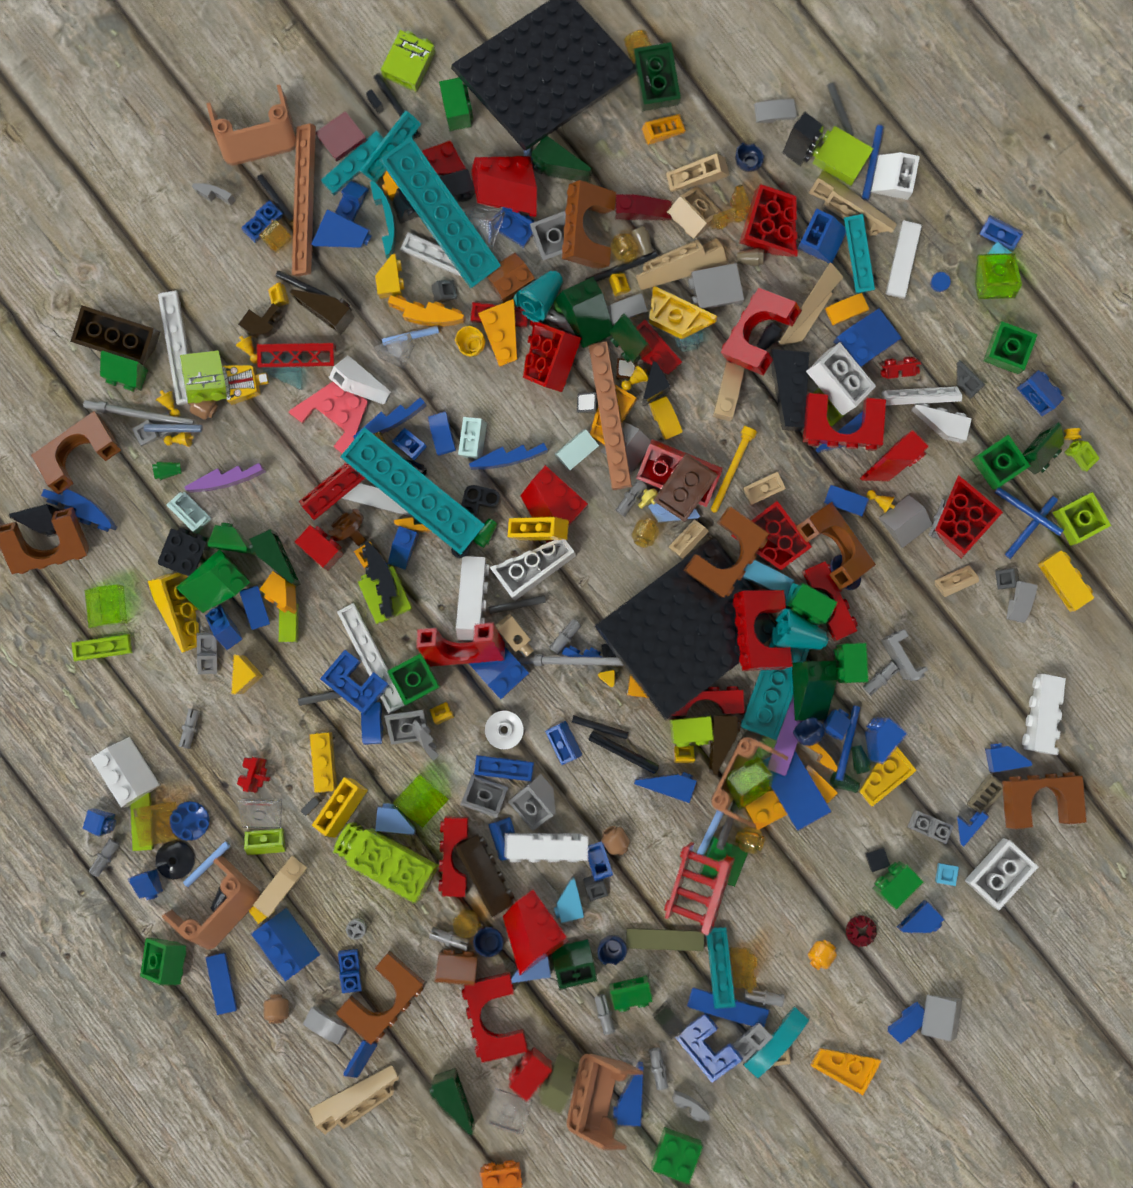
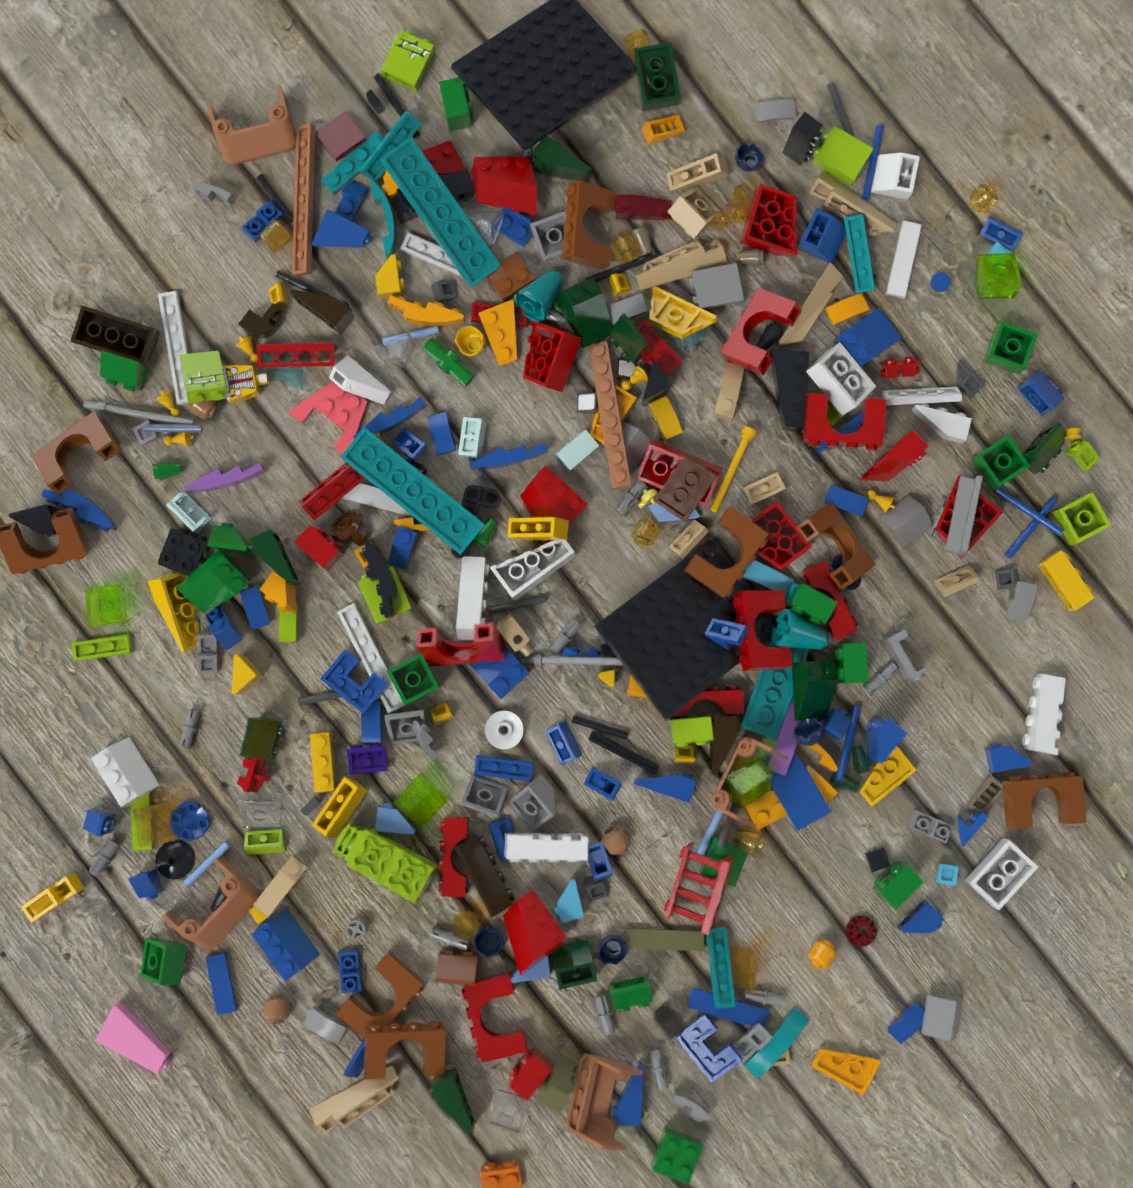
none -> yellow slope [21,872,85,923]
none -> bright pink slope [95,1002,171,1074]
none -> dark green slope [240,717,284,760]
none -> dark purple bracket [346,743,389,775]
none -> dark orange arch [364,1021,446,1080]
none -> green piece [422,337,475,388]
none -> blue slope [584,767,622,801]
none -> blue slope [705,618,748,650]
none -> light grey fence [944,476,983,556]
none -> clear yellow head [969,184,998,213]

